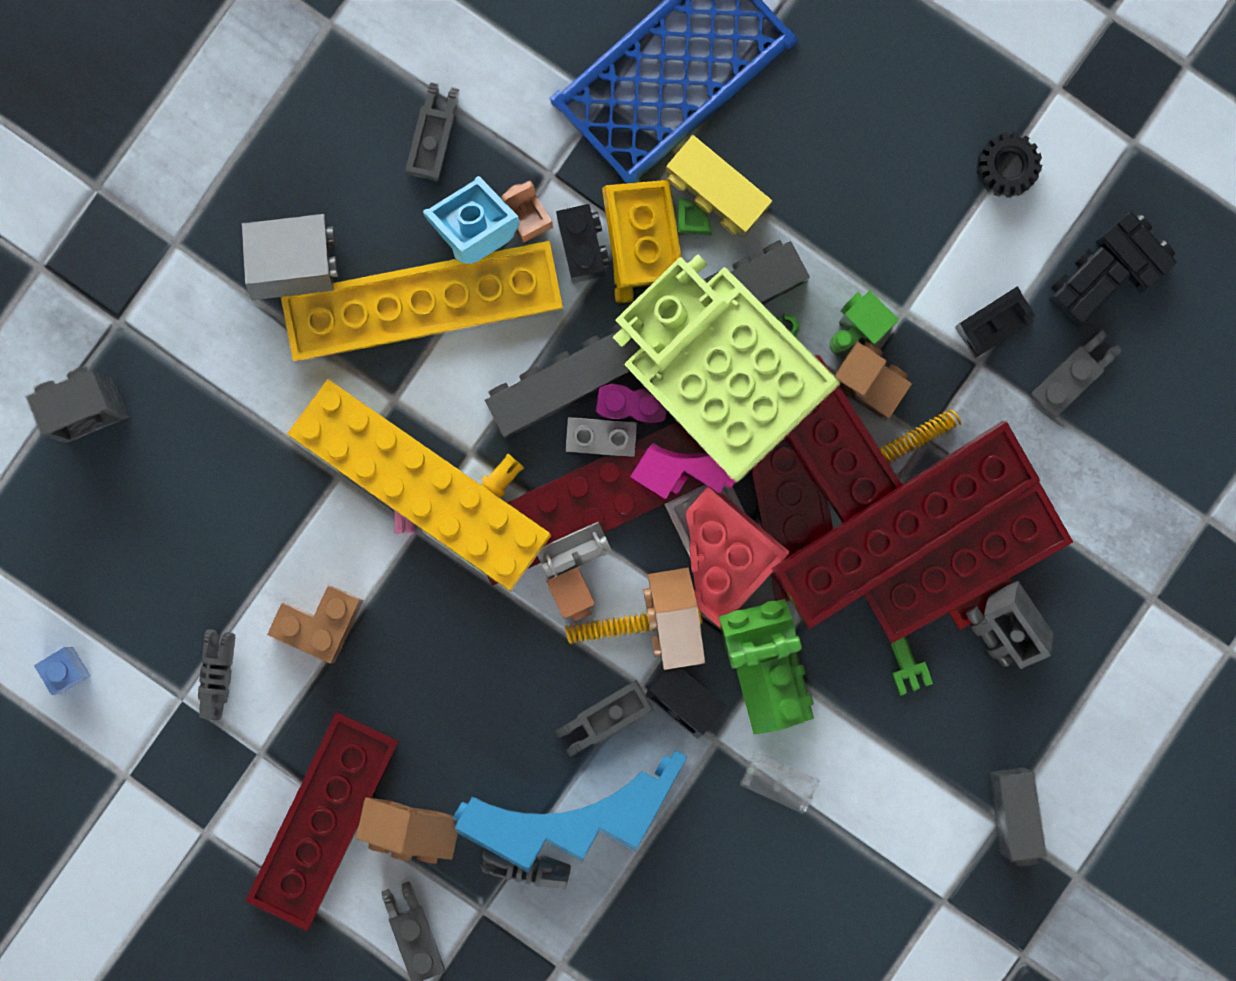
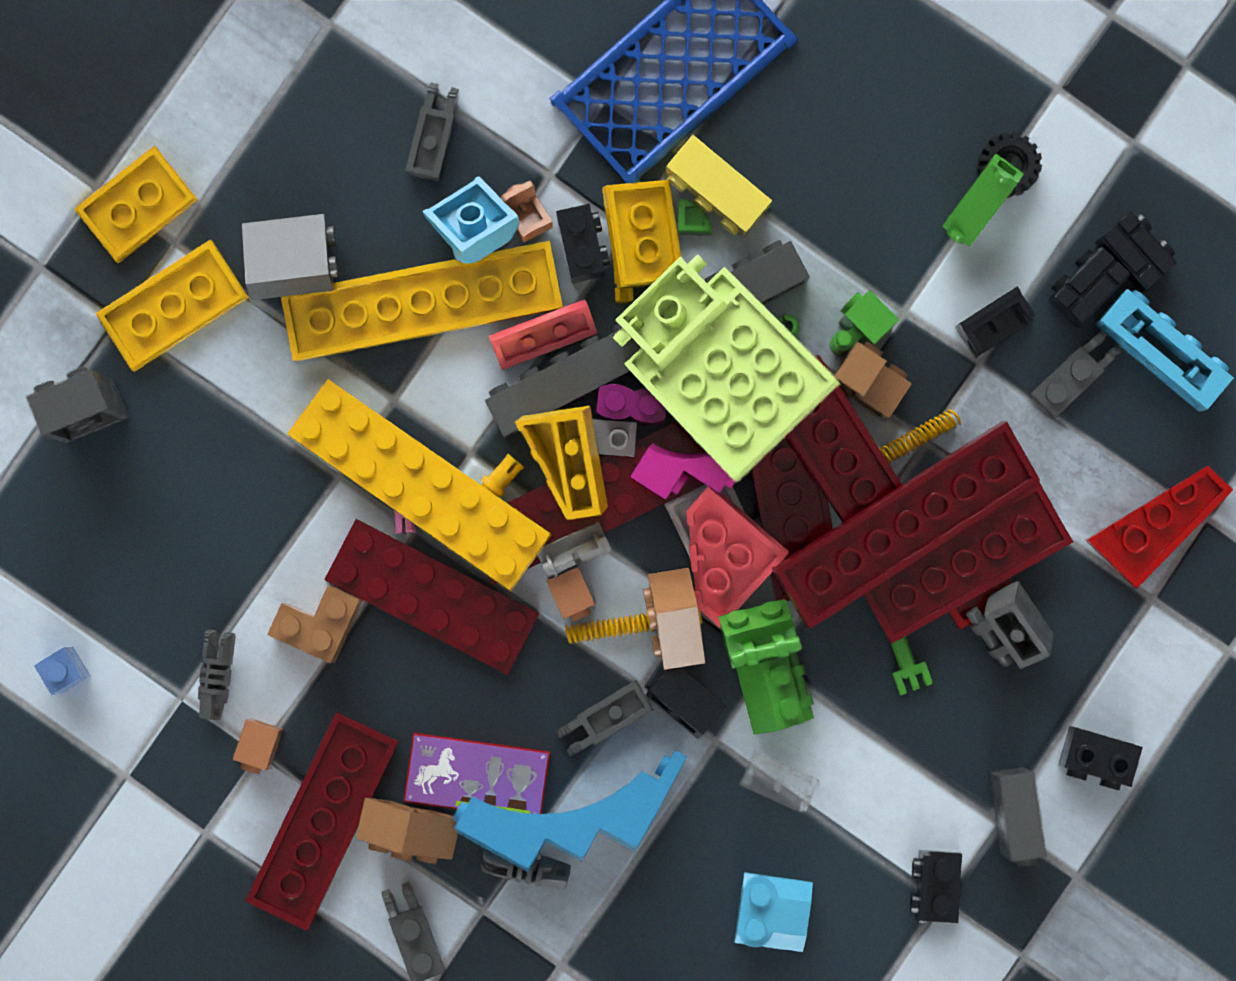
none -> yellow tile [74,145,198,264]
none -> yellow tile [95,239,249,372]
none -> nougat brick [233,718,283,774]
none -> dark red plate [324,519,540,675]
none -> medium lavender tile [403,732,550,814]
none -> coral plate [489,299,598,370]
none -> yellow wedge [515,406,608,520]
none -> medium azure slope [734,872,813,952]
none -> black bracket [910,850,962,923]
none -> bright green brick [942,154,1024,247]
none -> black brick [1058,726,1143,791]
none -> red wing [1085,466,1233,588]
none -> medium azure brick [1095,289,1234,412]

